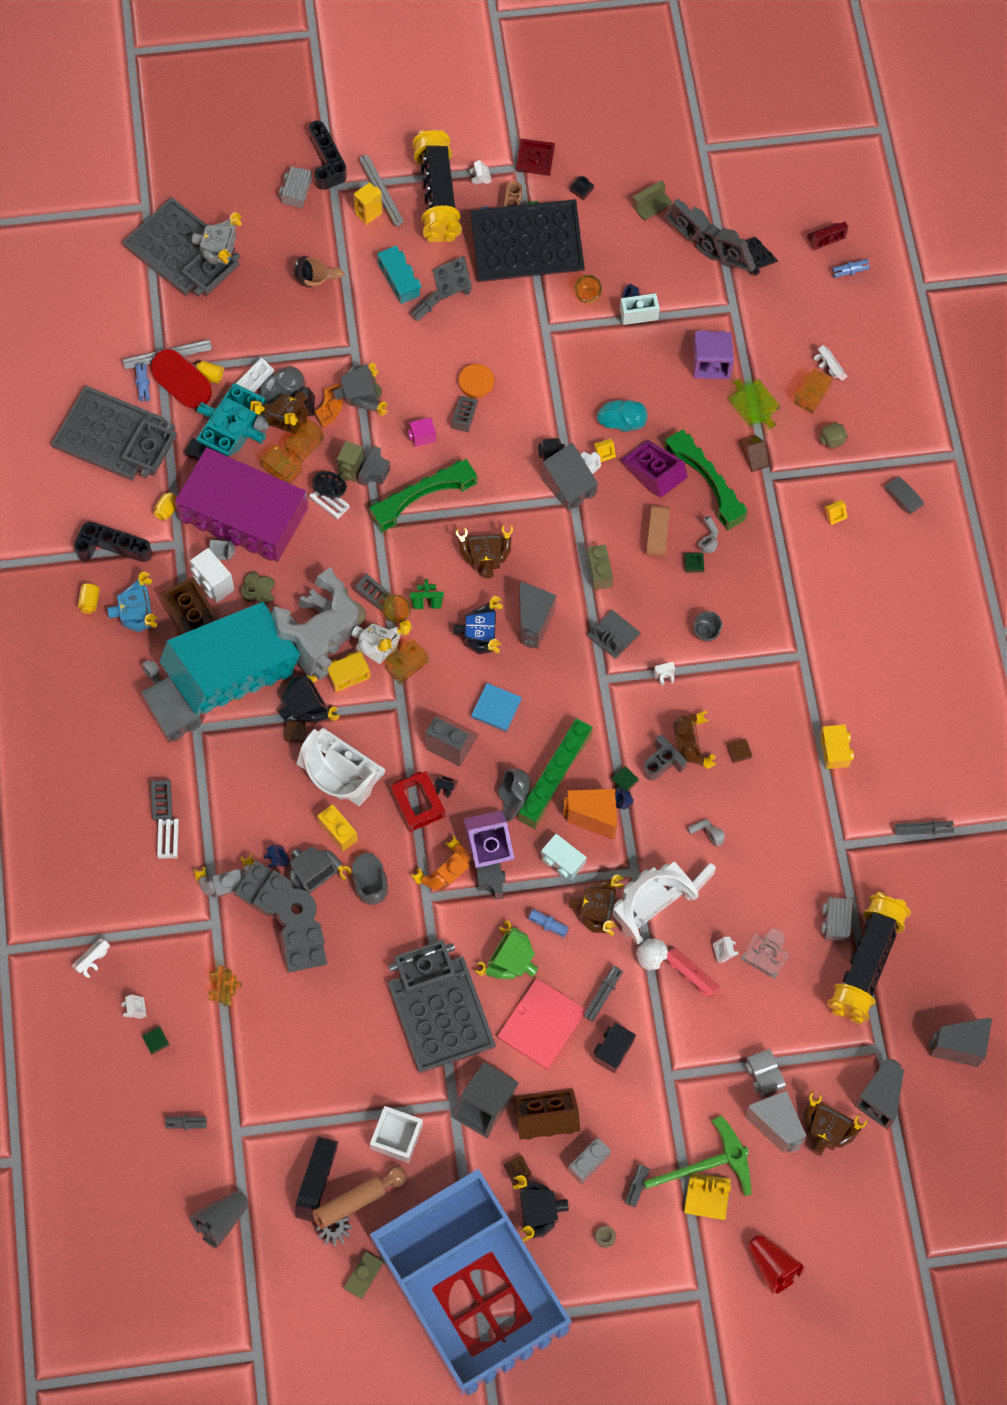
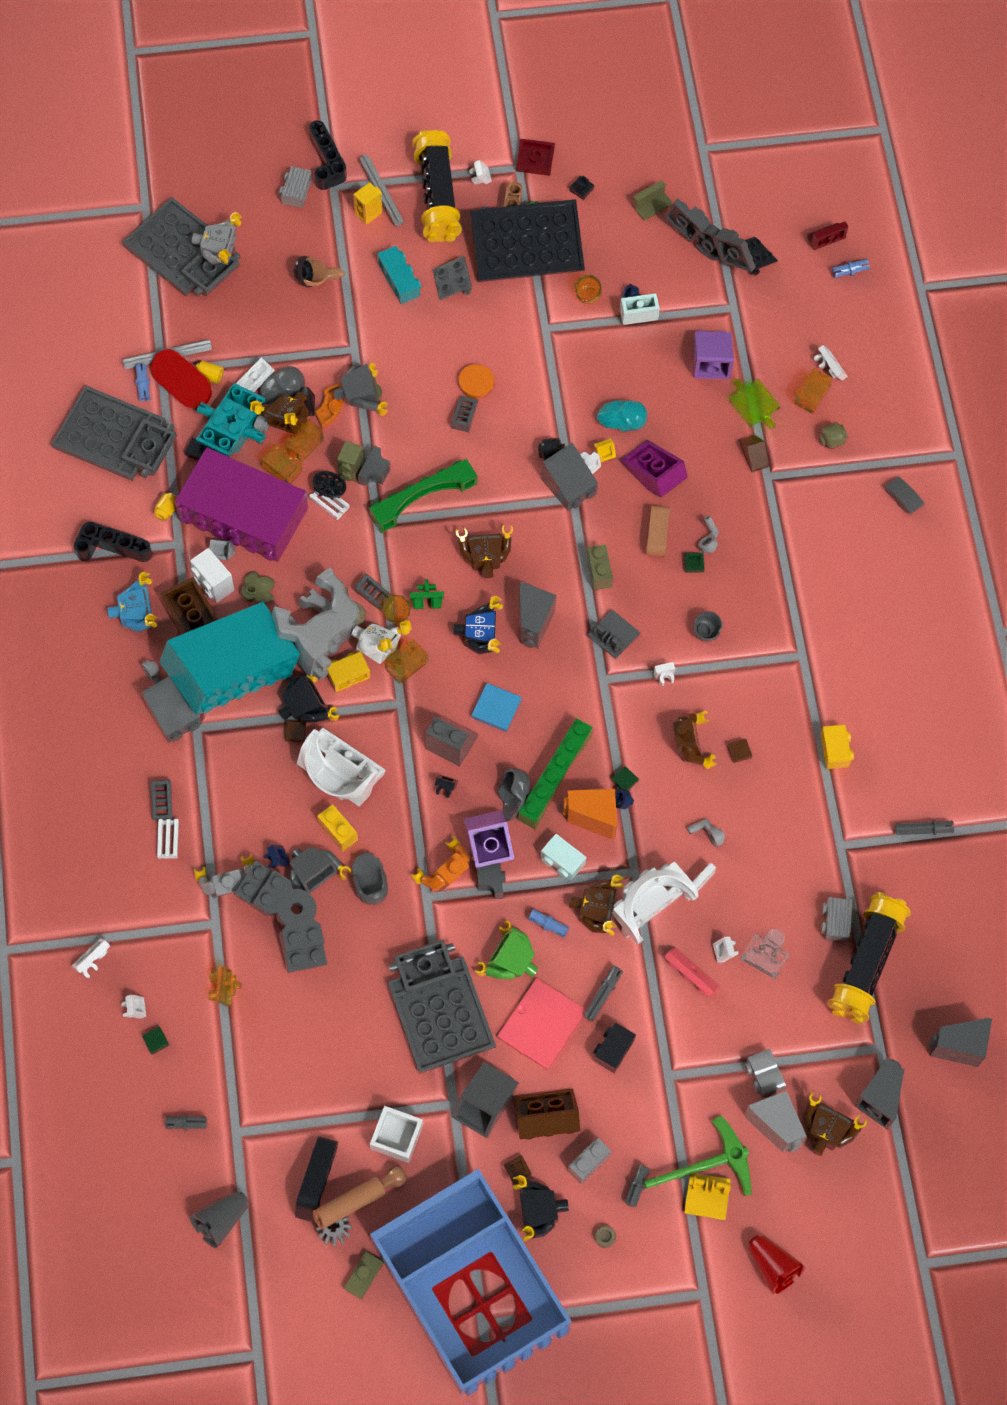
yellow brick [78,584,100,614] -> none
red panel [391,771,445,833] -> none
dark pink brick [407,417,436,447] -> none
dark grey axle [411,291,442,321] -> none
white hair [637,938,668,971] -> none
dark grey tile [643,734,687,780] -> none
green arch [664,429,747,531] -> none
yellow tile [825,500,848,525] -> none

